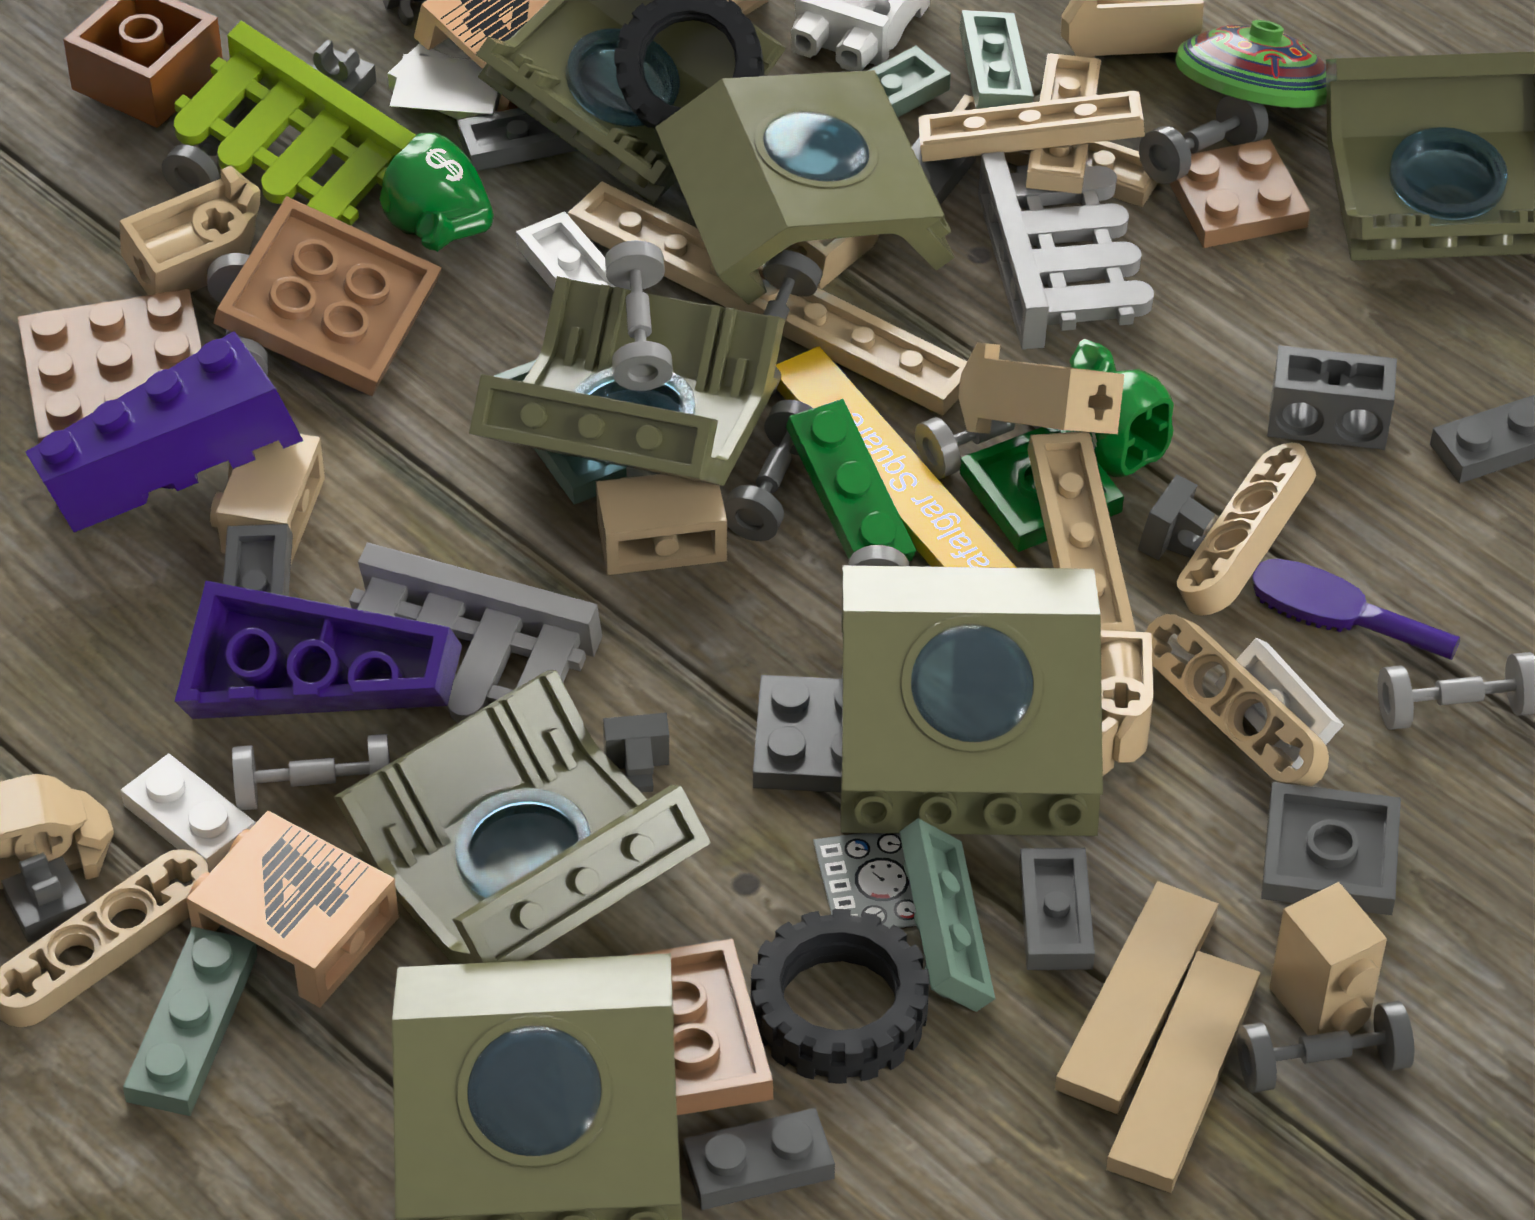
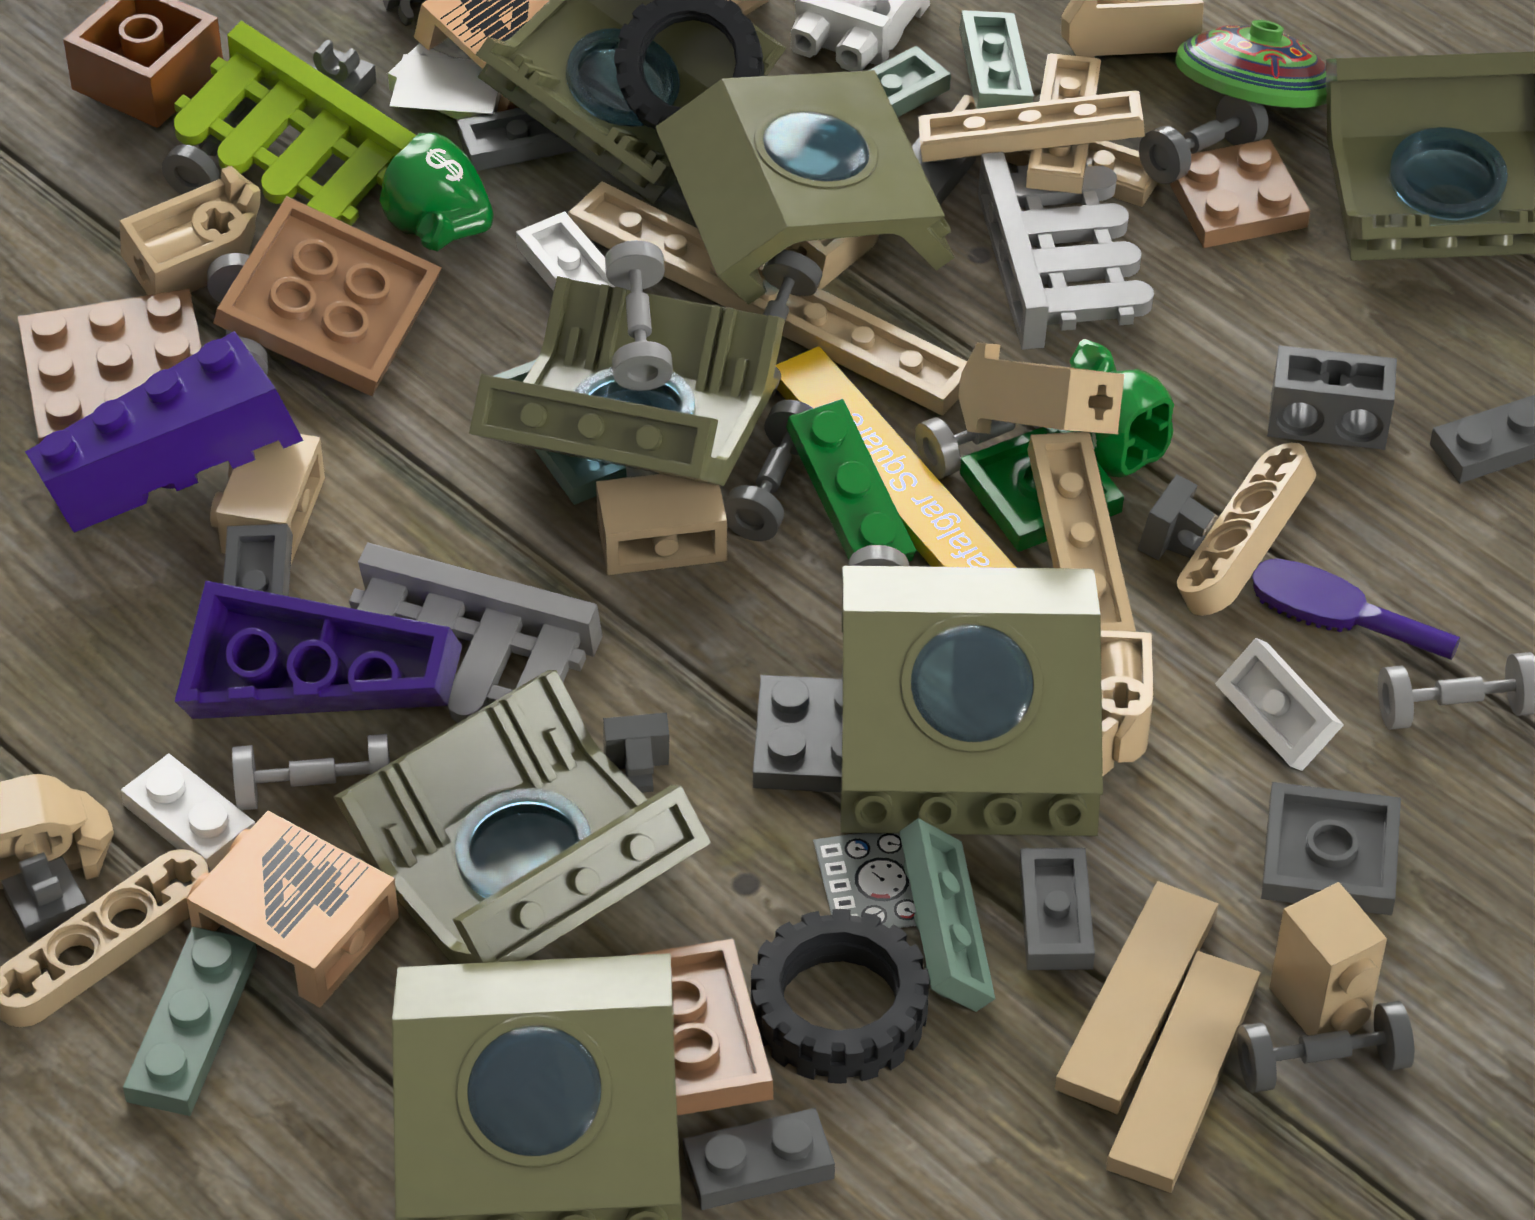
tan beam [1145,614,1329,786] -> none

